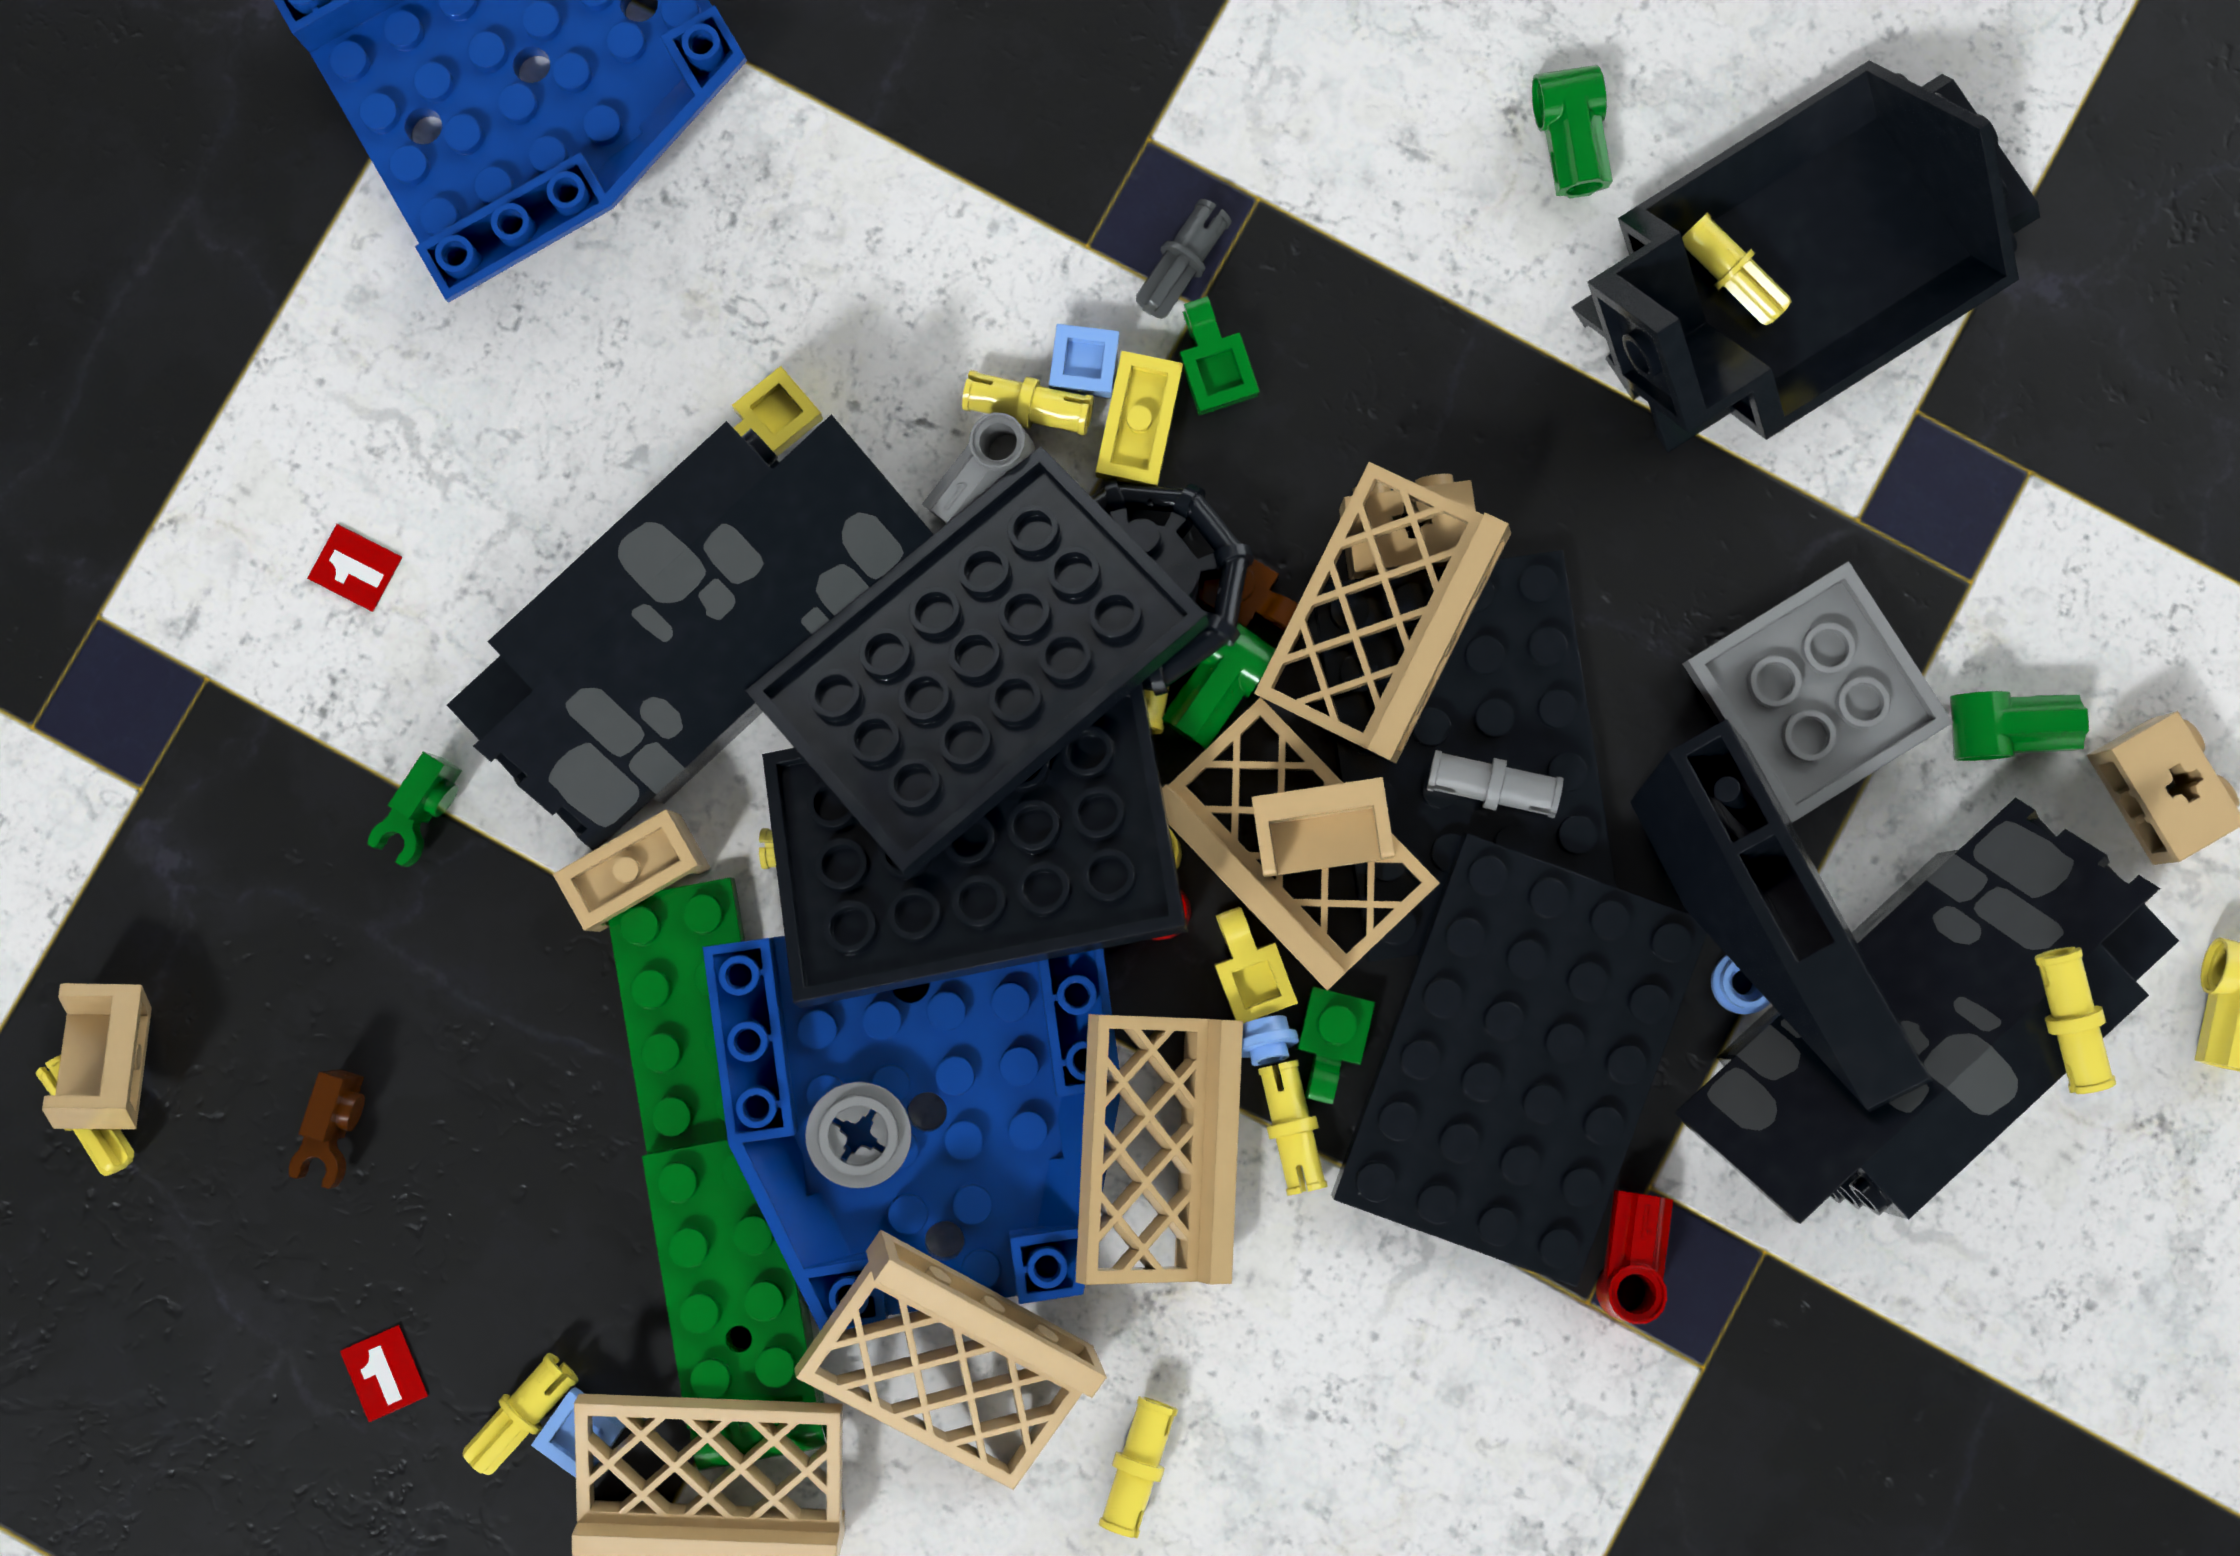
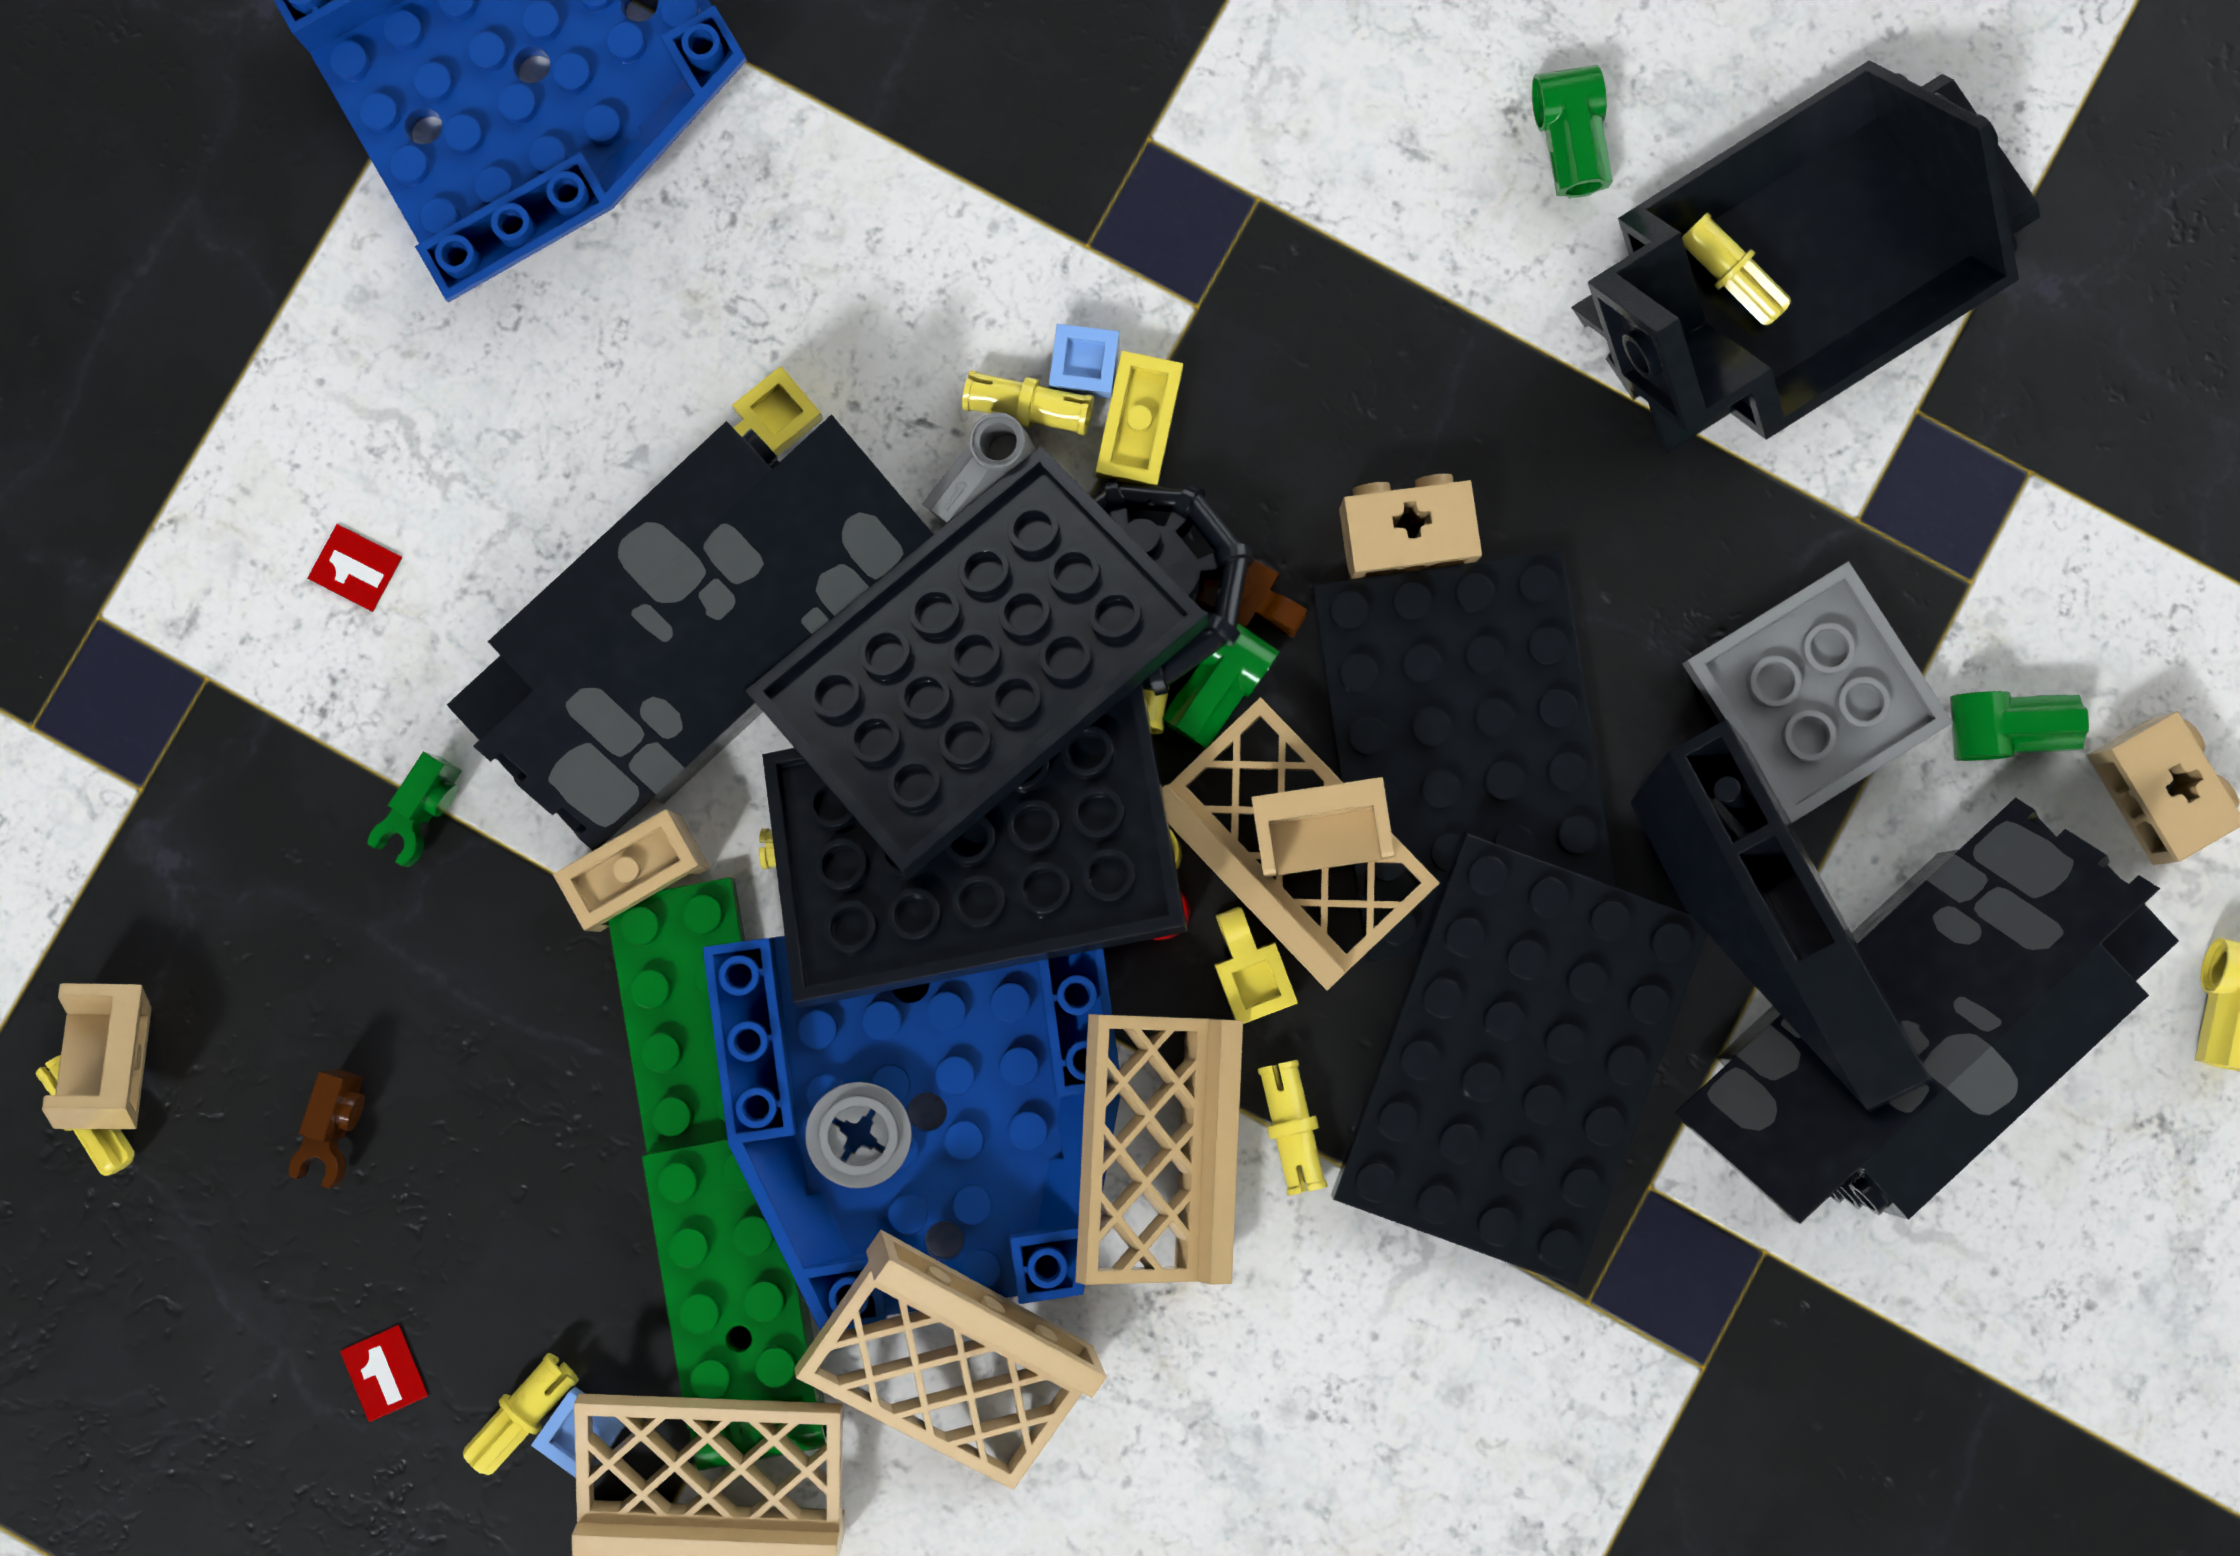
light yellow pin [1098,1396,1178,1538] -> none
dark grey axle [1136,199,1232,319] -> none
green plate [1179,296,1260,416] -> none
light blue plate [1242,1015,1299,1066] -> none
tan fence [1254,462,1511,764] -> none
green plate [1296,987,1375,1104] -> none
light grey pin [1426,750,1564,818] -> none
red piece [1596,1190,1673,1324] -> none
light blue plate [1711,955,1770,1014] -> none
light yellow pin [2035,947,2116,1094] -> none

